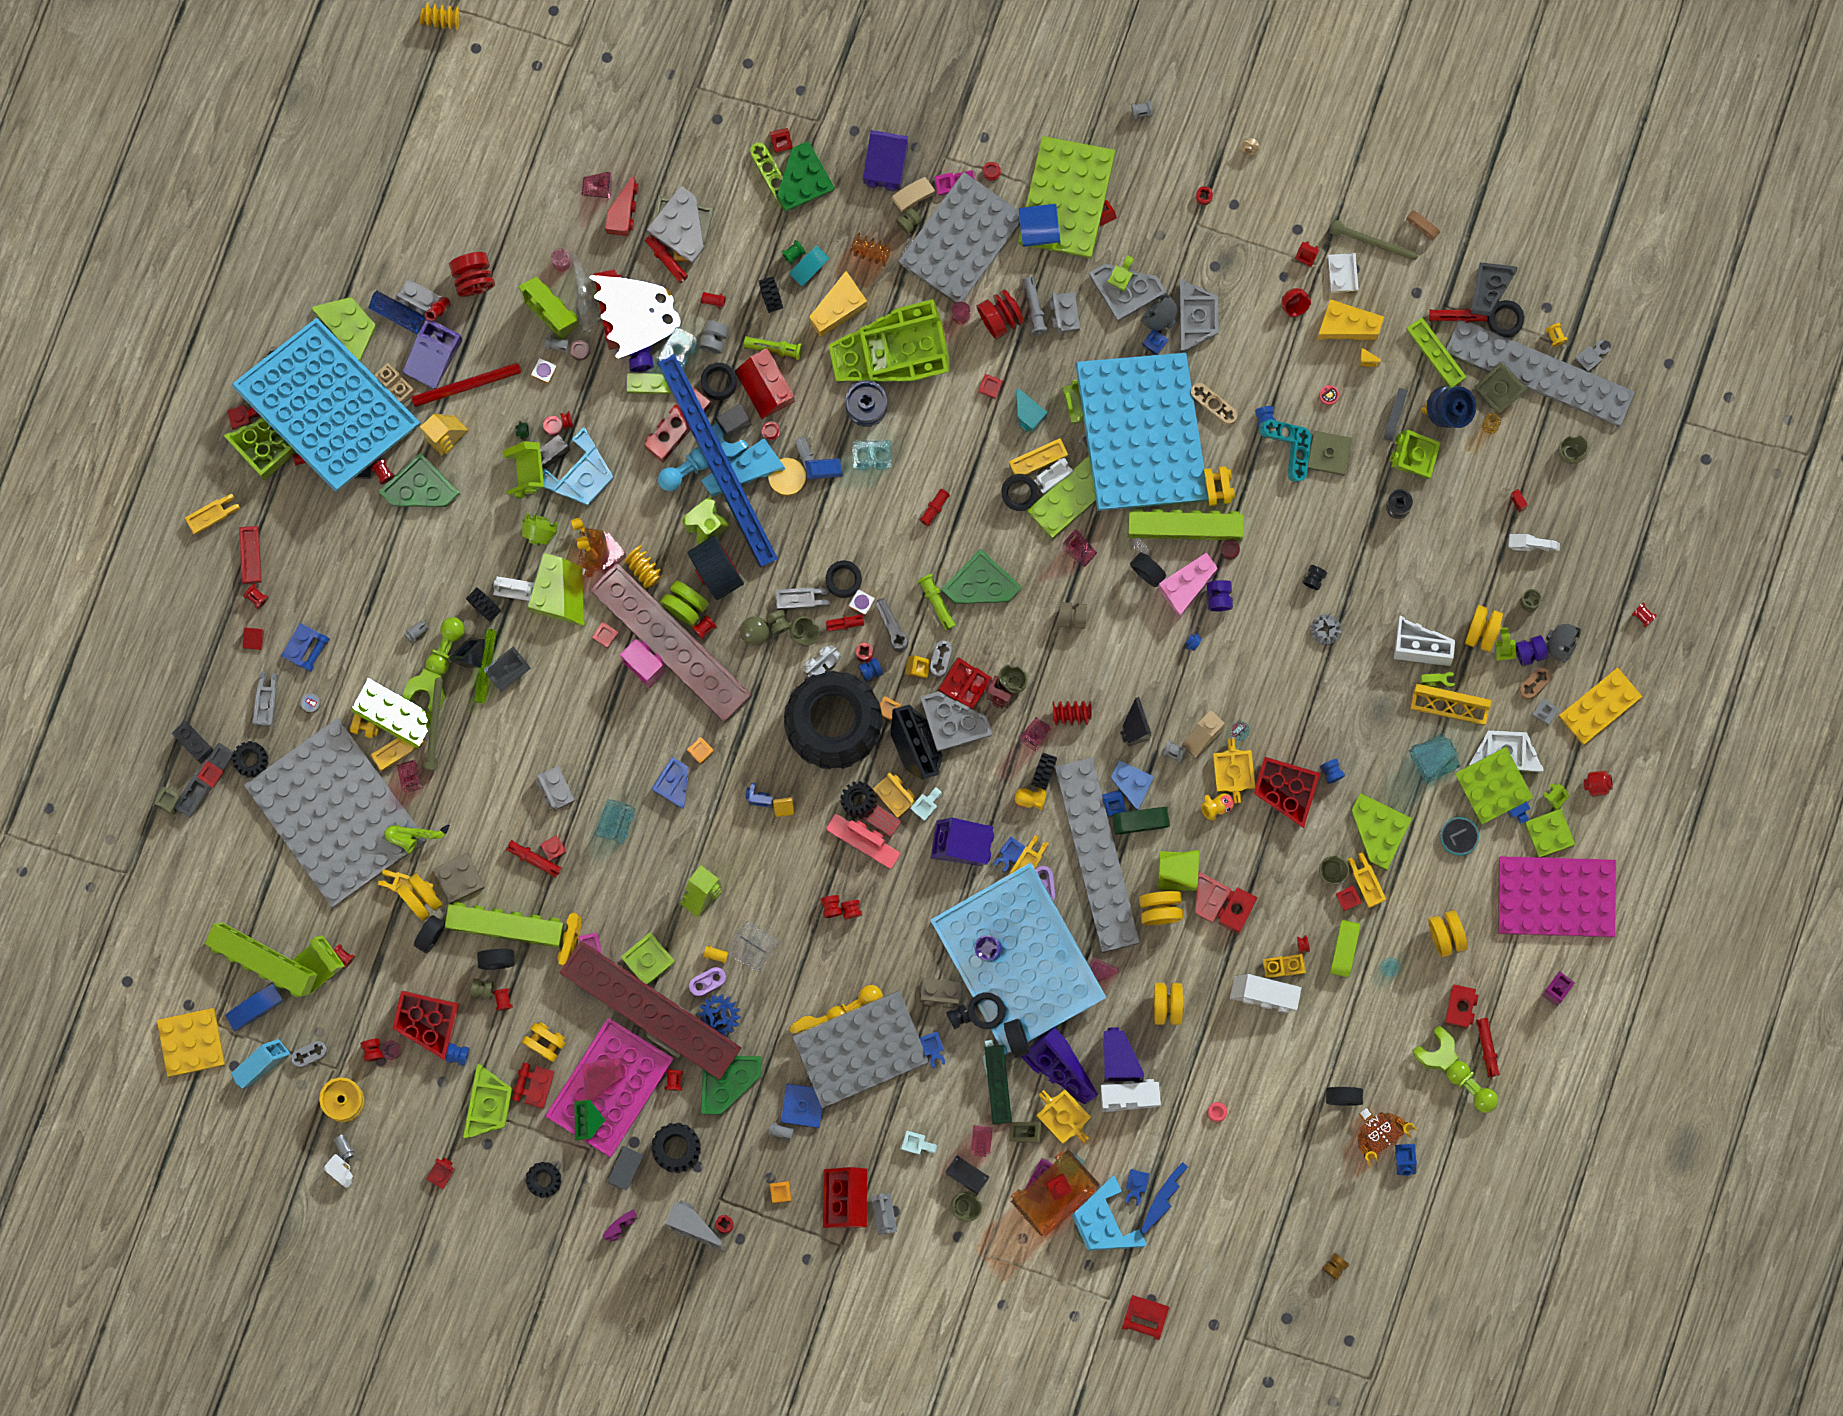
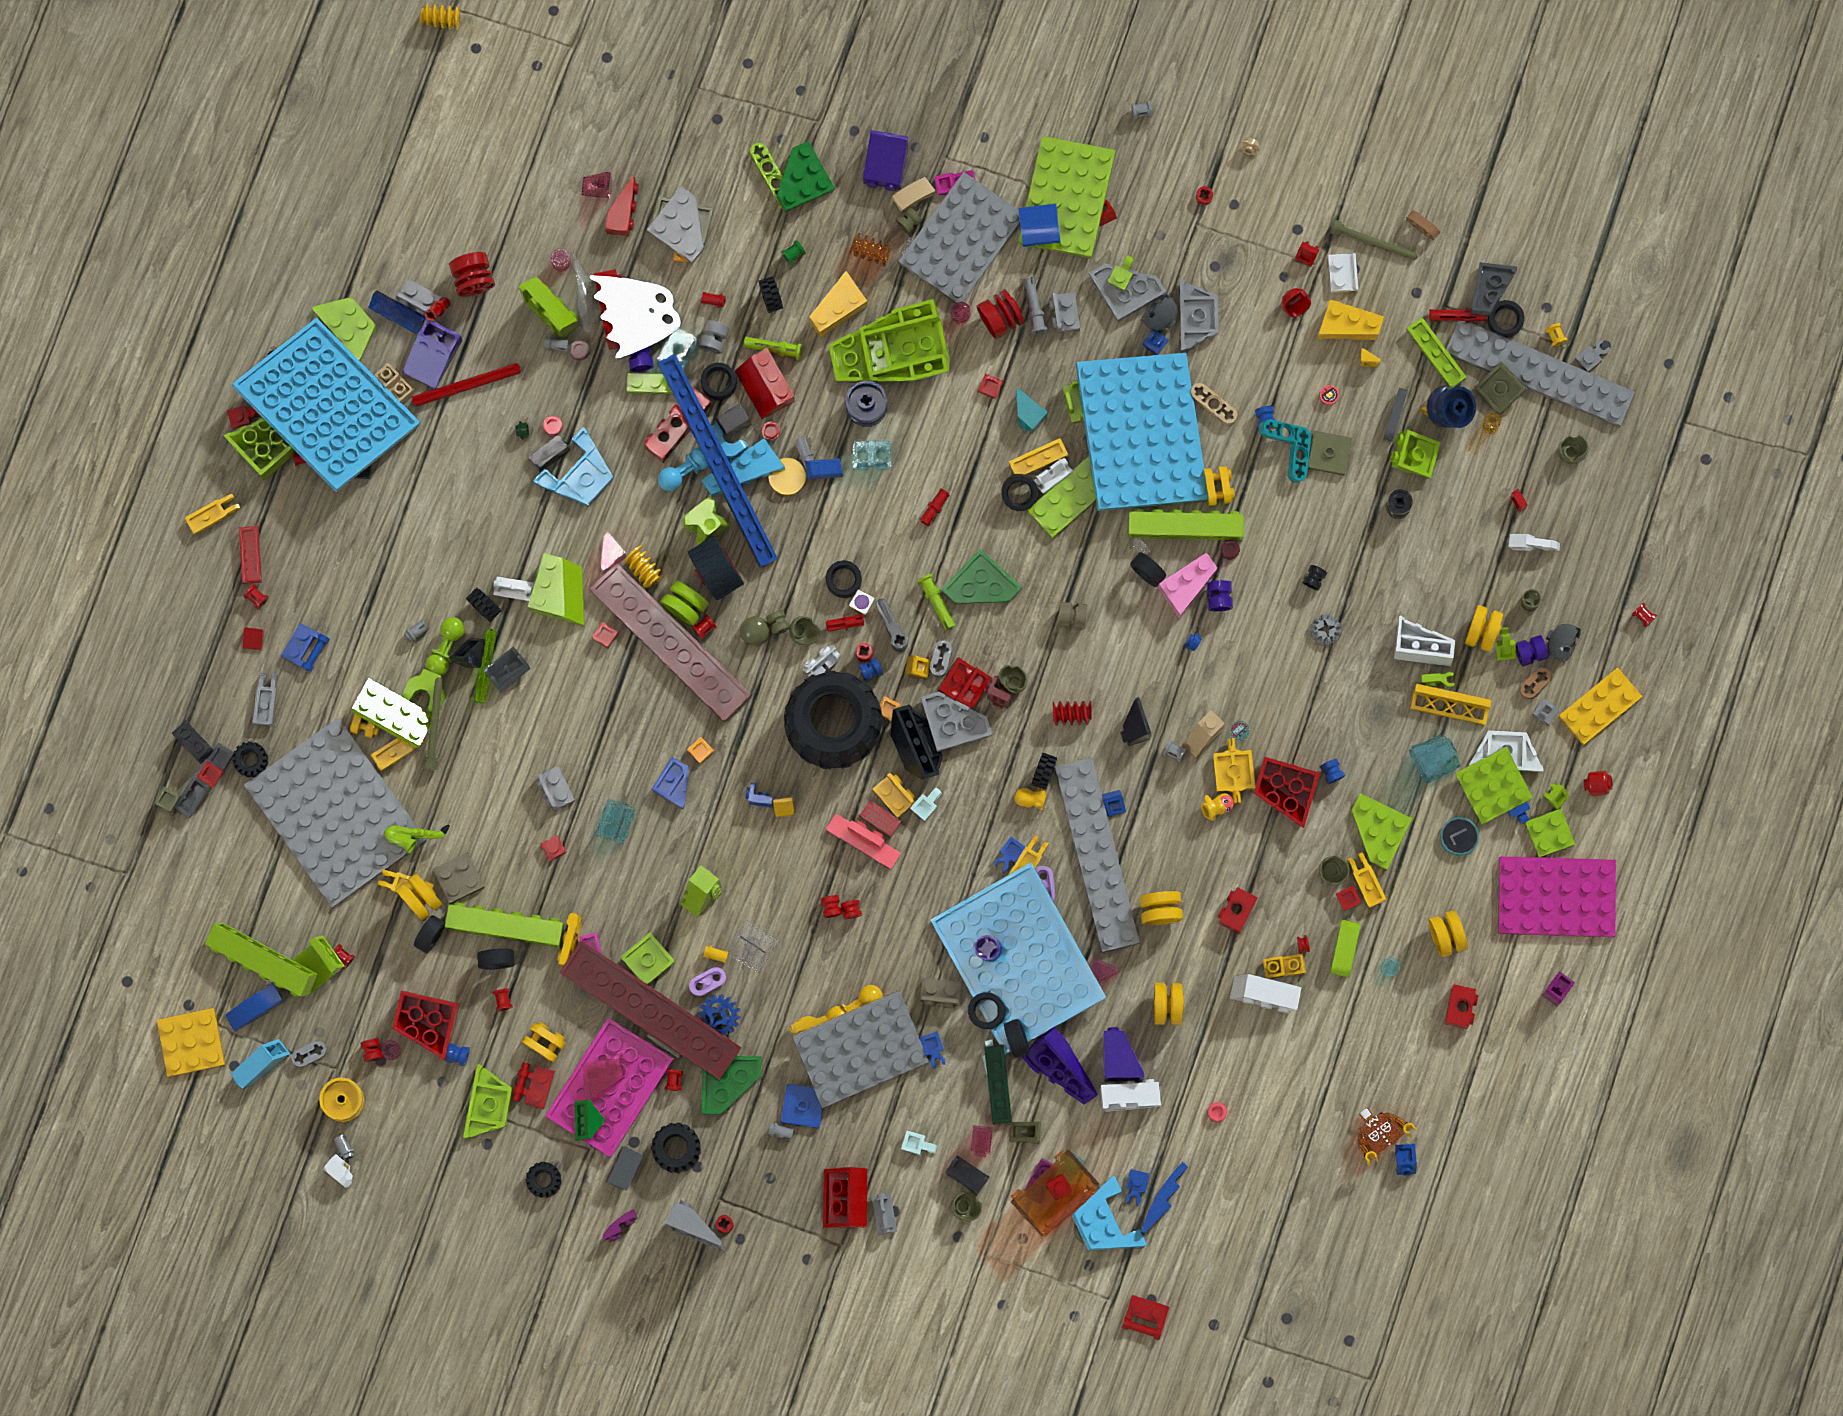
light grey tile [301,693,321,713] -> none
red bush [371,459,395,485] -> none
green plate [379,453,460,507] -> none
clear pink slope [397,760,423,793] -> none
yellow wedge [420,414,469,456] -> none
red bracket [426,1157,455,1190] -> none
olive wheel [471,978,493,1000] -> none
lime panel [502,441,544,498] -> none
red pin [506,840,562,878] -> none
lime cone [522,513,559,545] -> none
tile [531,358,557,384] -> none
red bush [560,411,574,430] -> none
clear orange torso [571,518,607,577] -> none
brick [620,639,665,688] -> none
red pin [645,235,688,284] -> none
red slope [770,128,793,153] -> none
light orange tile [770,1181,791,1204] -> none
light grey hinge [776,588,830,610] -> none
teal slope [789,245,830,286] -> none
black tyre [840,781,878,819] -> none
dark purple slope [931,817,994,866] -> none
black wheel [946,1004,971,1030] -> none
red plate [982,162,1001,181] -> none
clear pink slope [1020,717,1052,752] -> none
yellow plate [1036,1089,1091,1144] -> none
clear pink slope [1062,529,1097,567] -> none
medium blue wing [1111,760,1154,810] -> none
dark green beam [1112,807,1170,835] -> none
lime piece [1158,850,1199,891] -> none
wing [1196,871,1231,924] -> none
pearl gold wheel [1322,1253,1349,1280] -> none
black tyre [1326,1087,1363,1106] -> none
lime piece [1412,1026,1498,1113] -> none
red pin [1476,1018,1500,1077] -> none

